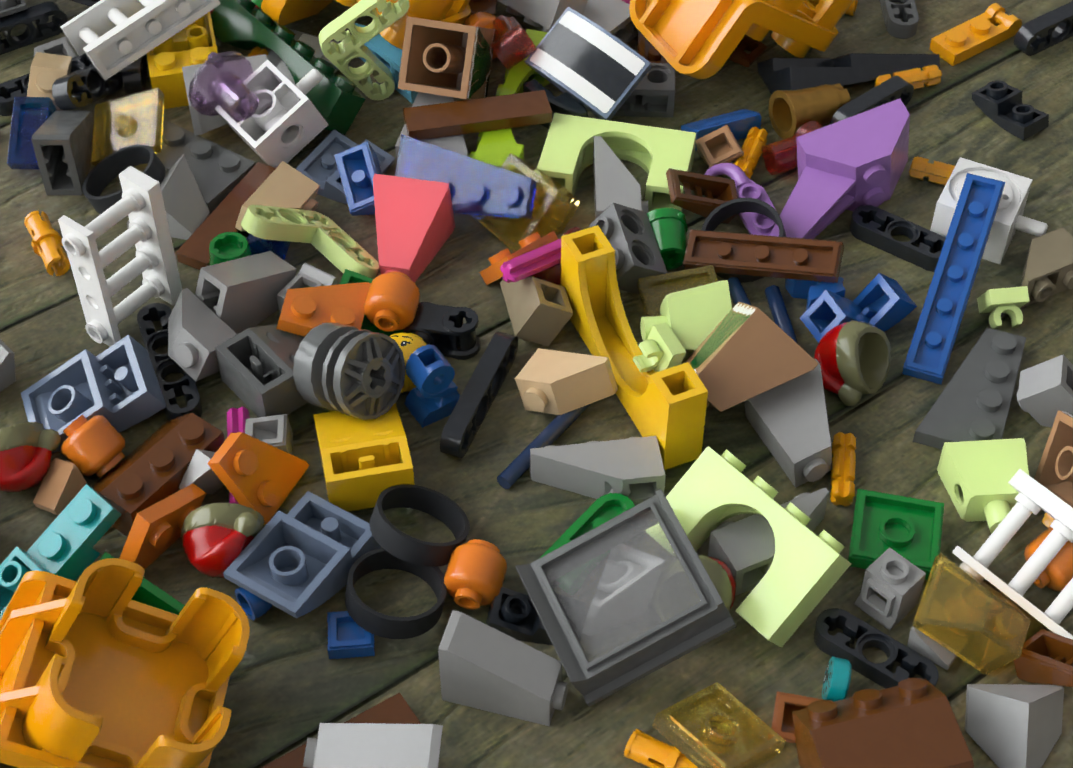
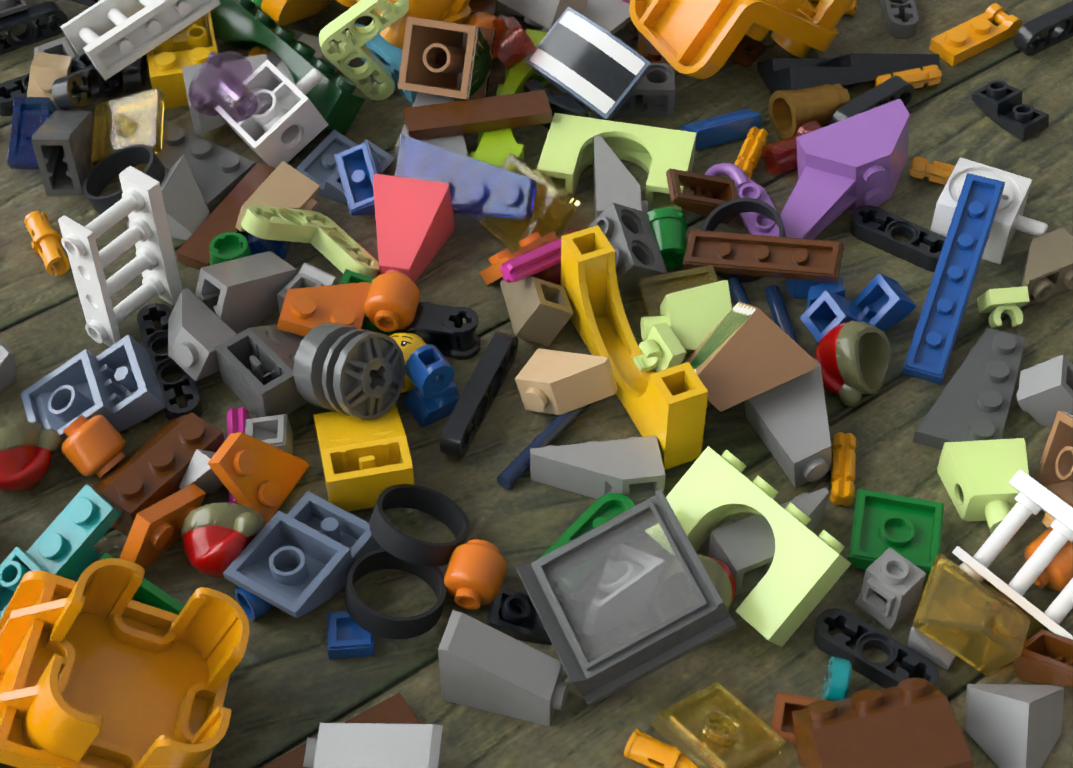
medium nougat slope [33,458,88,515] -> none
medium nougat slope [696,125,744,168] -> none

